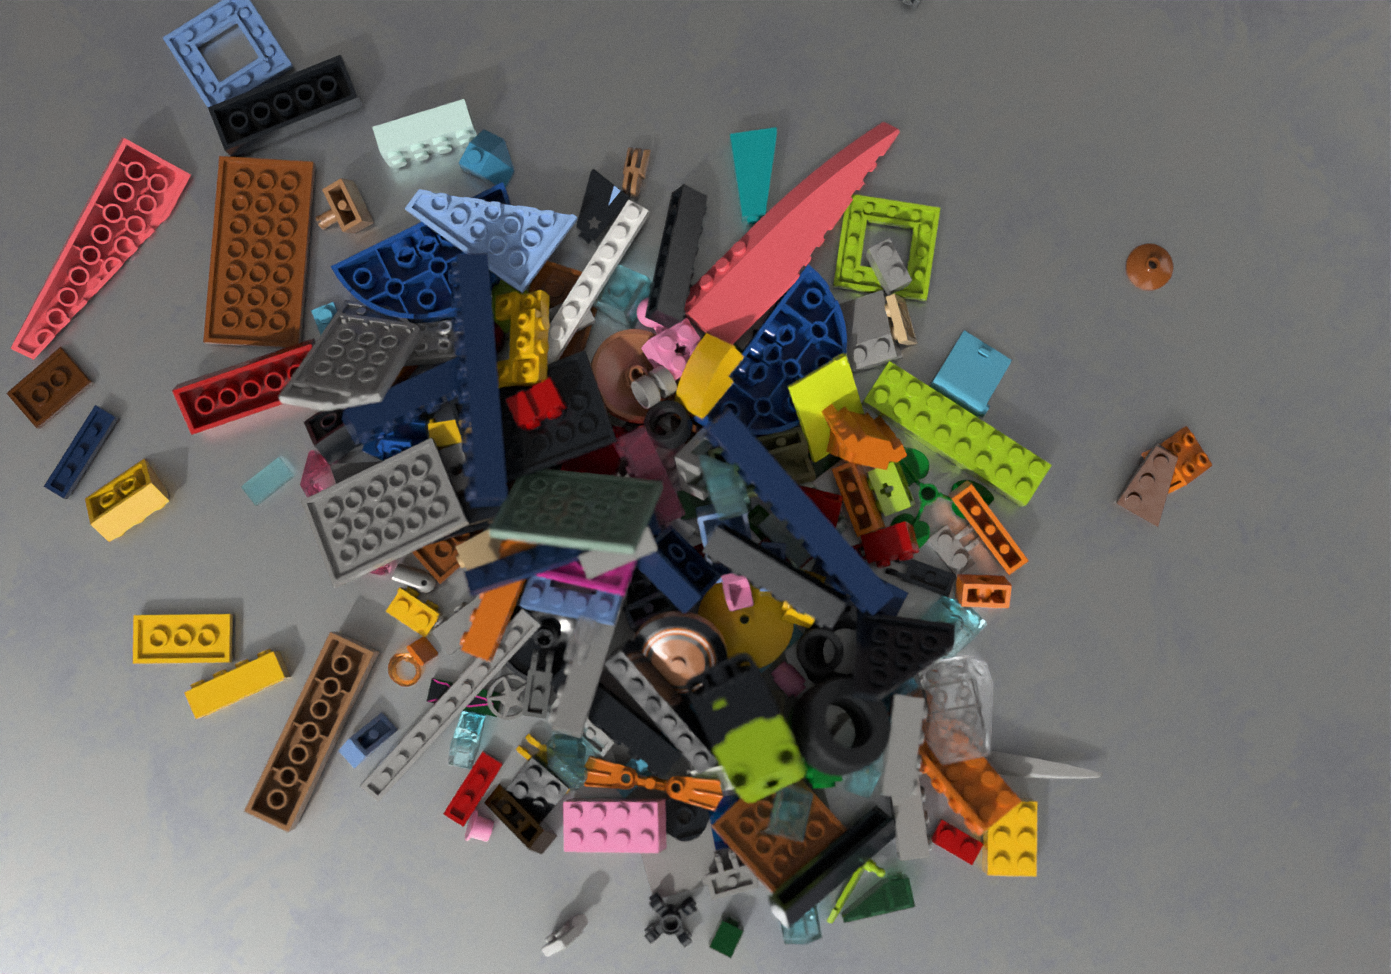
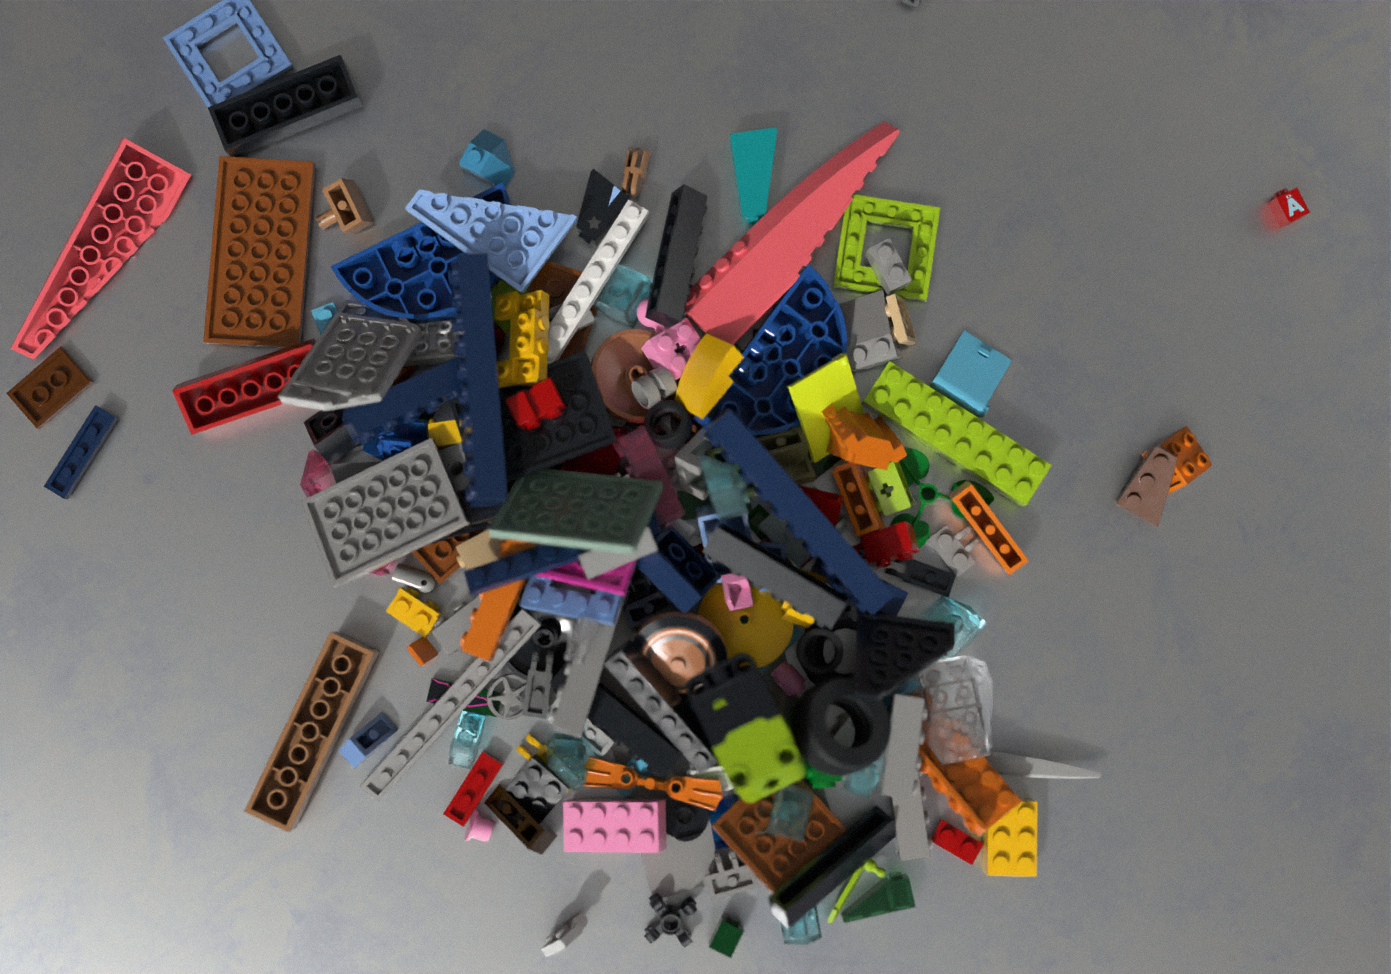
yellow slope [85,458,169,542] -> none
yellow plate [133,614,233,664] -> none
yellow brick [184,649,291,719] -> none
clear light blue tile [241,457,295,506] -> none
light aqua brick [372,99,477,168] -> none
clear orange piece [388,653,422,687] -> none
orange brick [955,574,1012,608] -> none
dark orange dish [1126,244,1173,290] -> none
none -> red brick [1267,188,1310,228]

